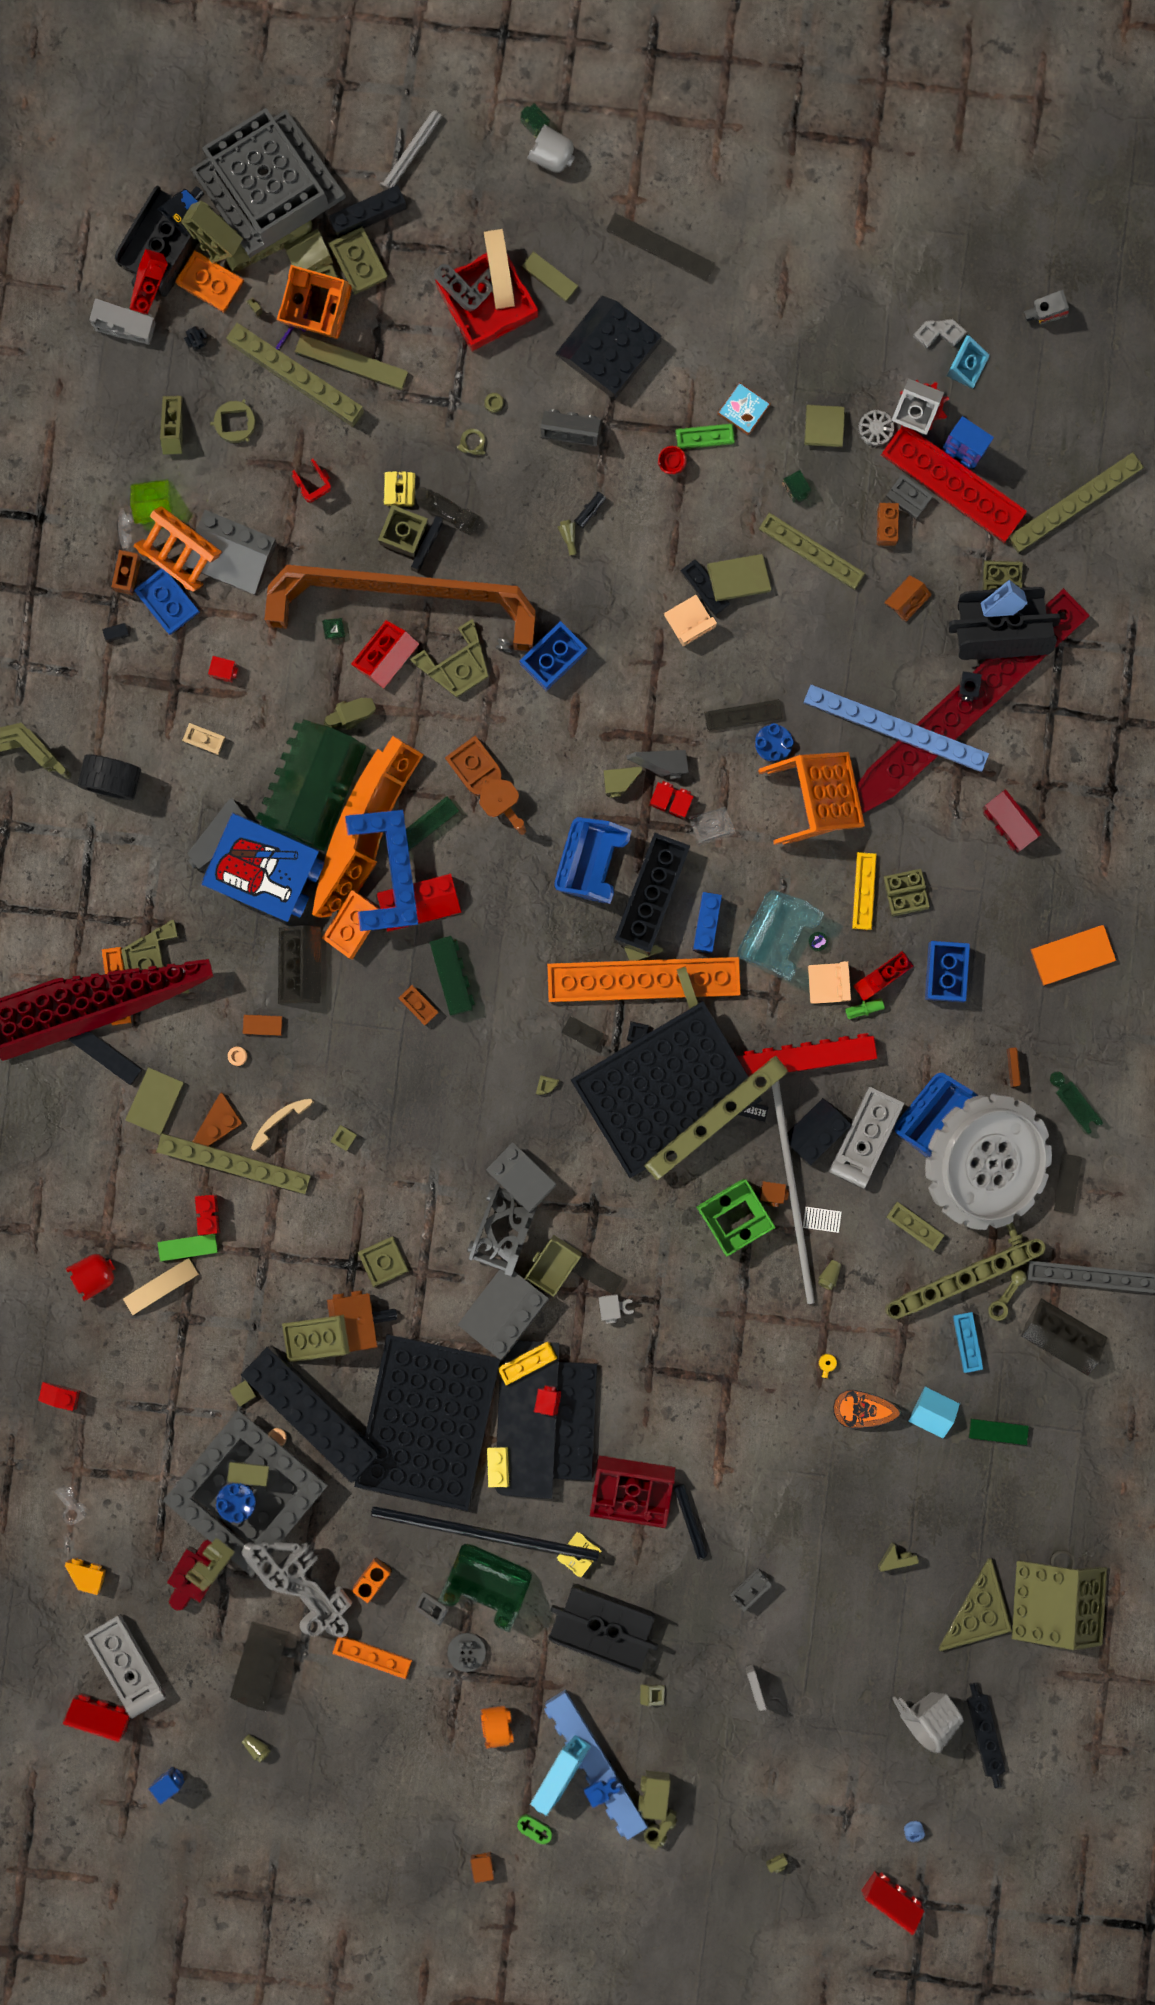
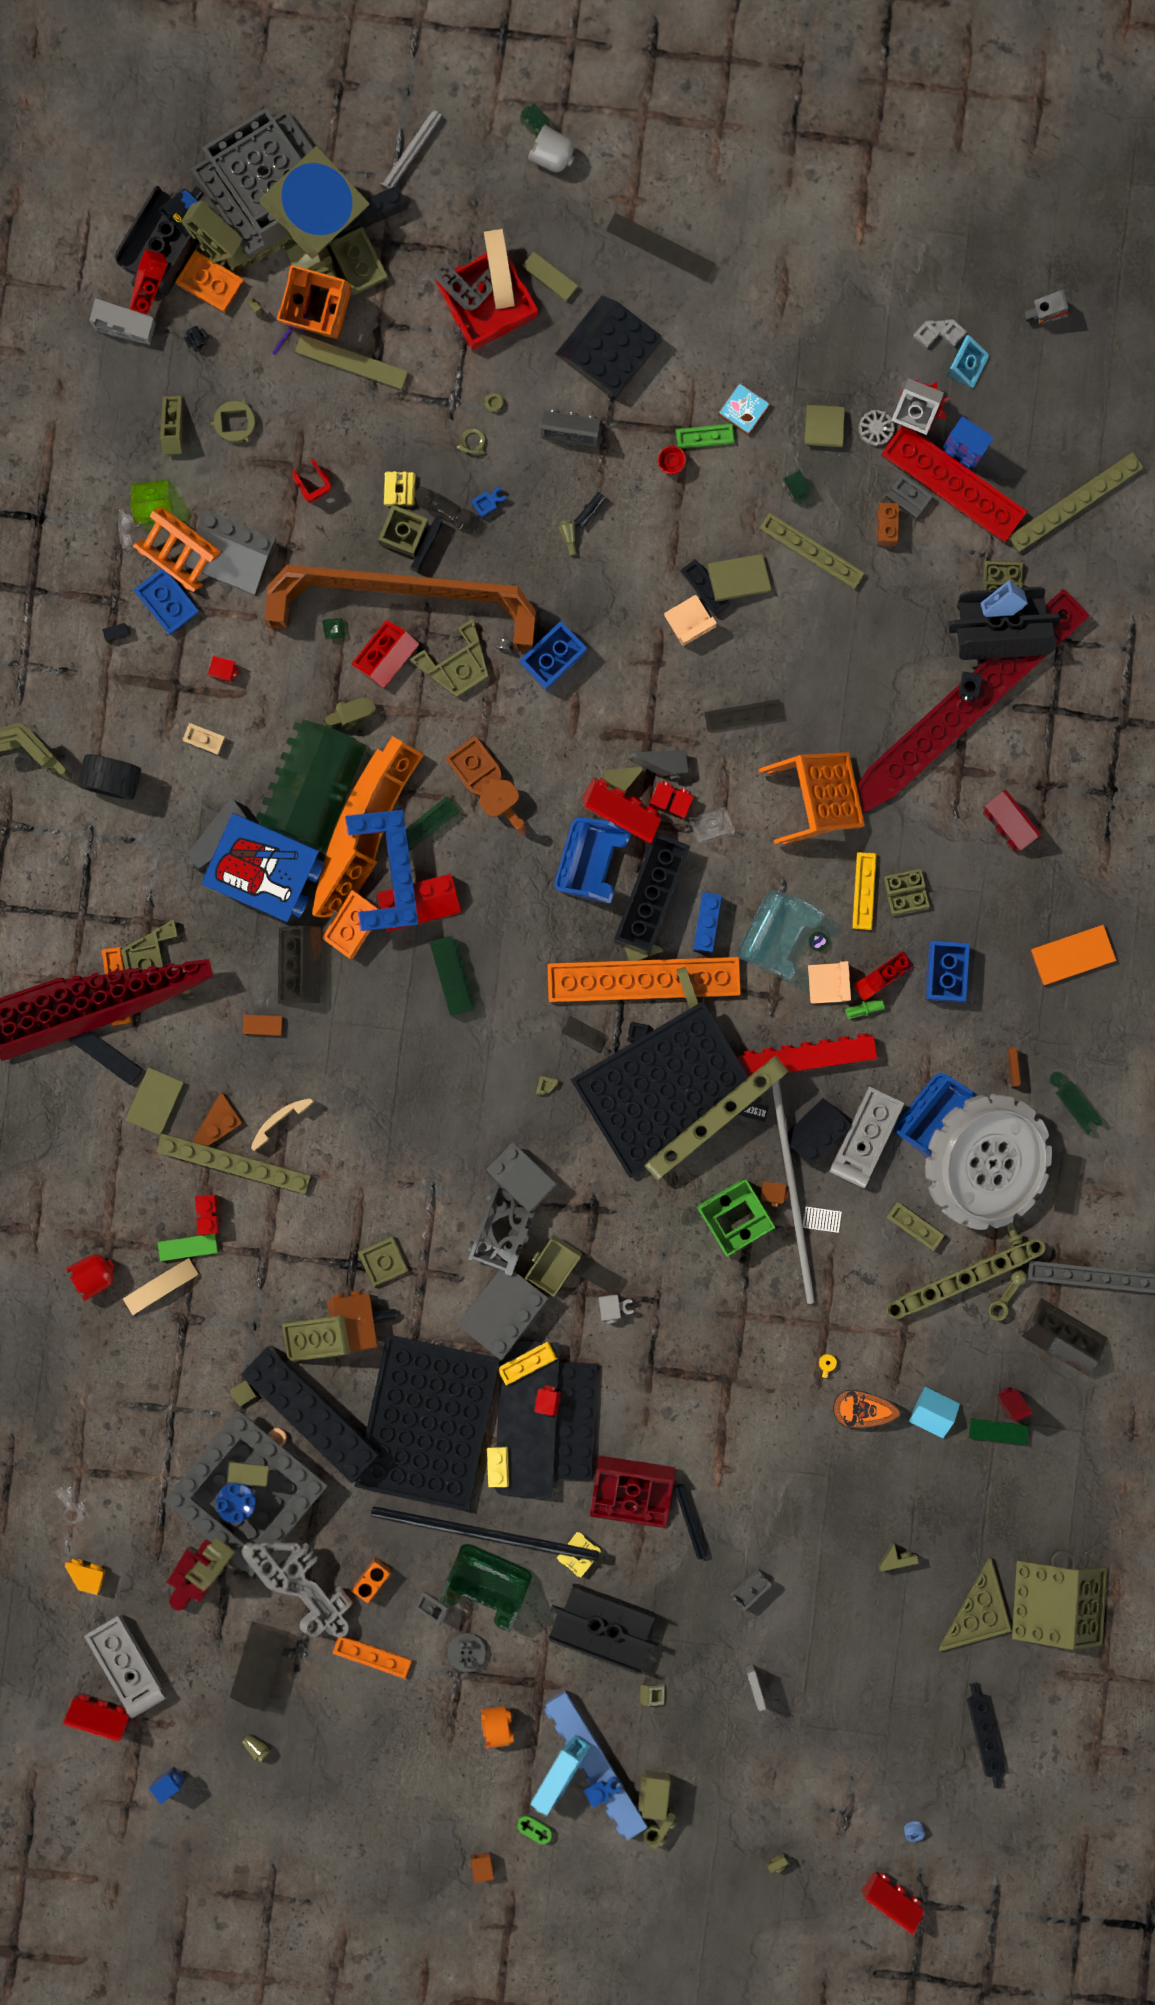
red slope [38,1382,81,1411] -> none
dark orange brick [111,550,141,595] -> none
olive brick [226,323,364,428] -> none
light nougat tile [228,1047,247,1066] -> none
olive plate [331,1125,357,1151] -> none
dark orange plate [399,985,439,1026] -> none
blue dish [755,723,793,762] -> none
medium blue plate [804,685,989,772] -> none
olive cone [818,1260,842,1290] -> none
dark orange panel [884,576,932,622] -> none
light grey piece [893,1692,963,1753] -> none
dark azure plate [952,1312,983,1373] -> none
none -> blue tile [259,146,369,259]
none -> blue plate [471,487,507,518]
none -> red slope [582,777,661,844]
none -> dark red slope [997,1386,1033,1421]

